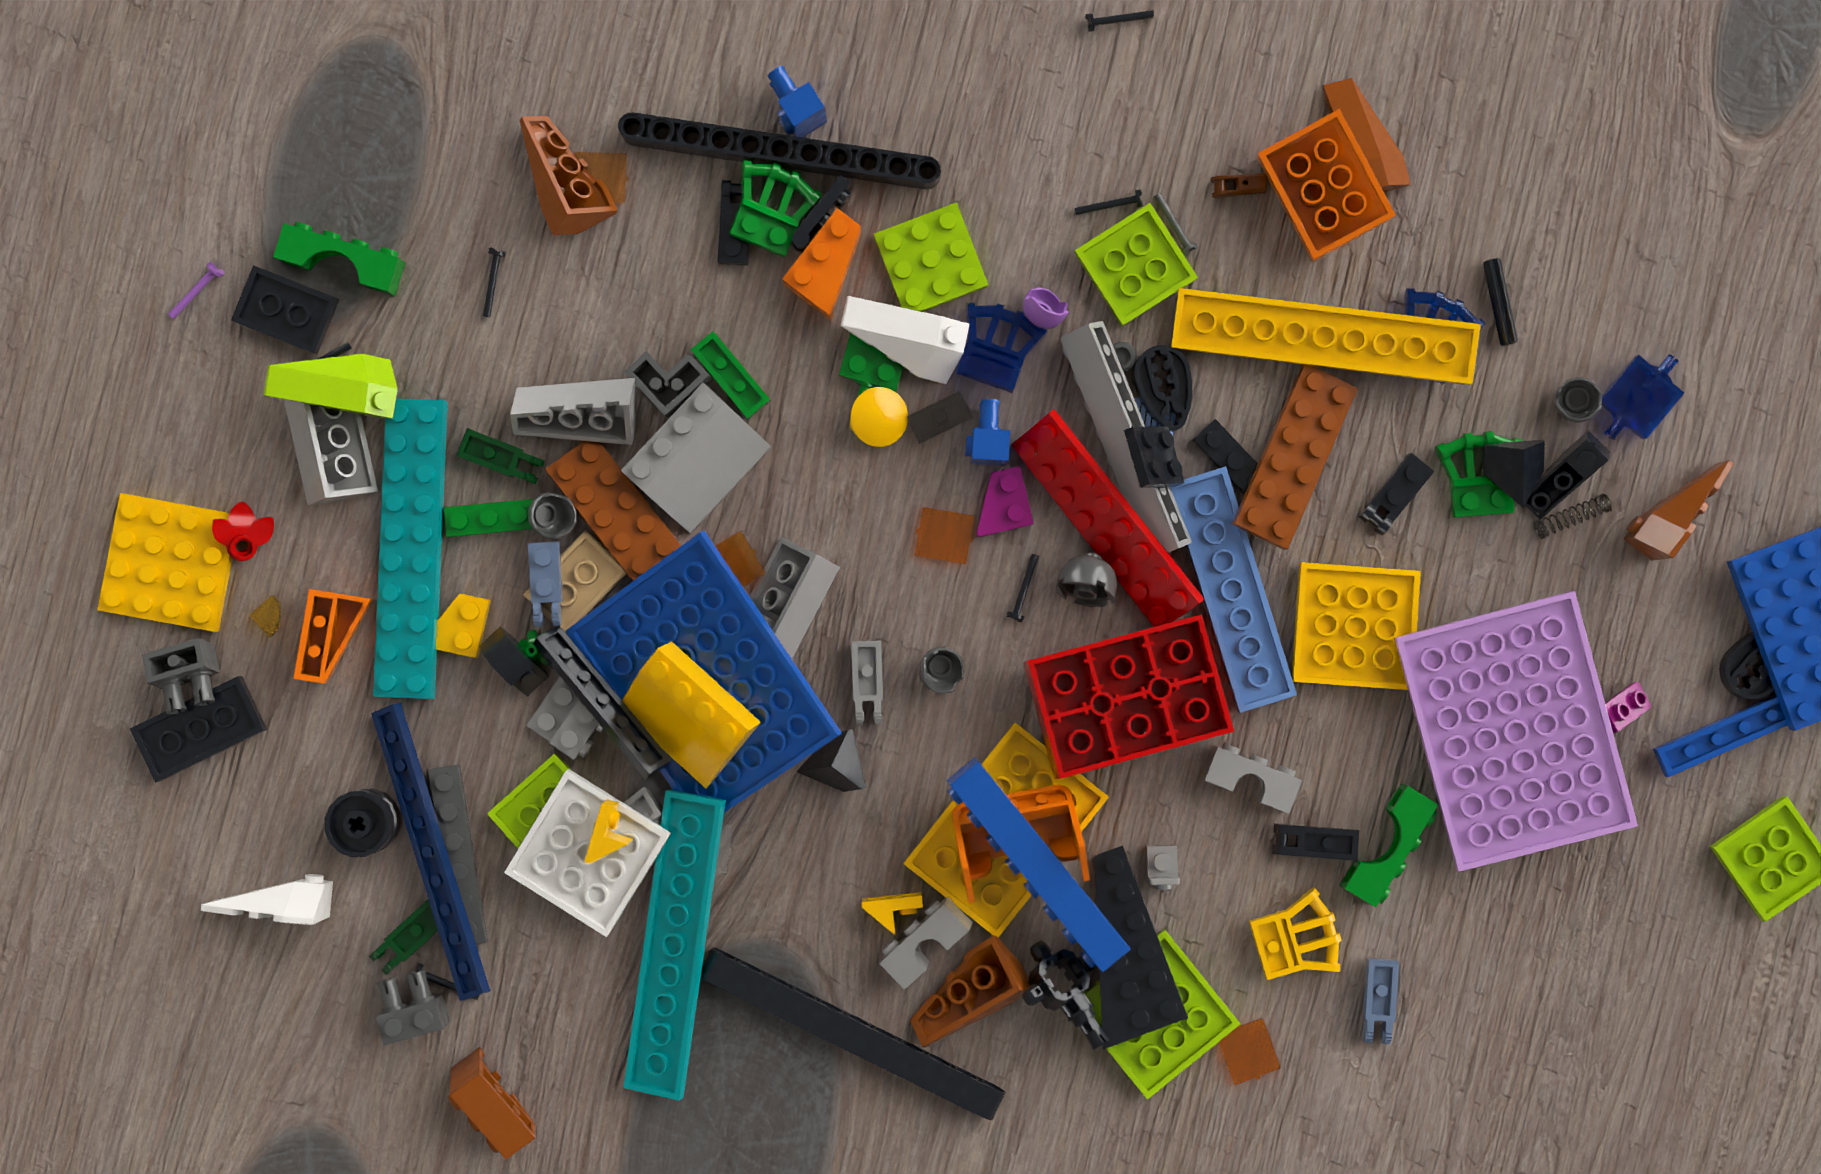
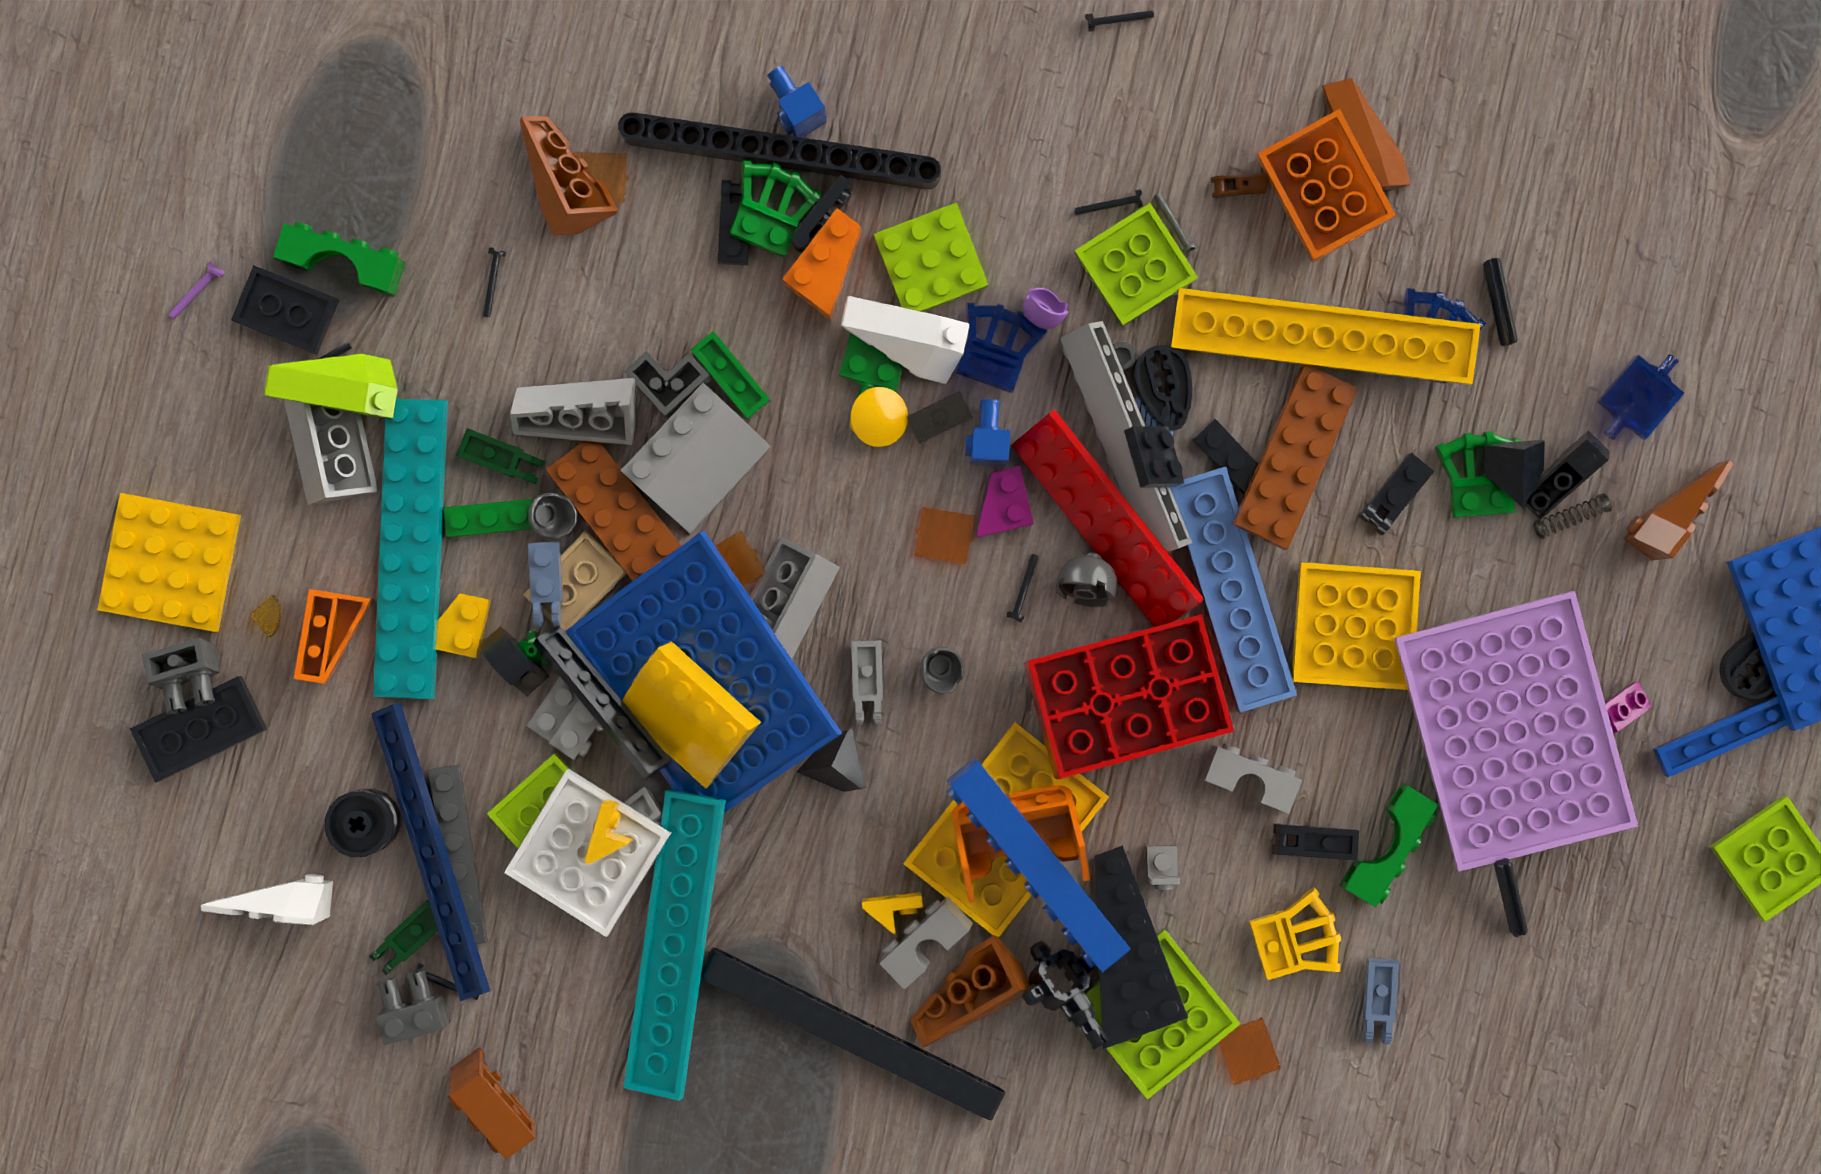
red plate [212,501,274,561] -> none
dark grey hair [1555,377,1602,423] -> none
none -> black axle [1494,858,1528,937]

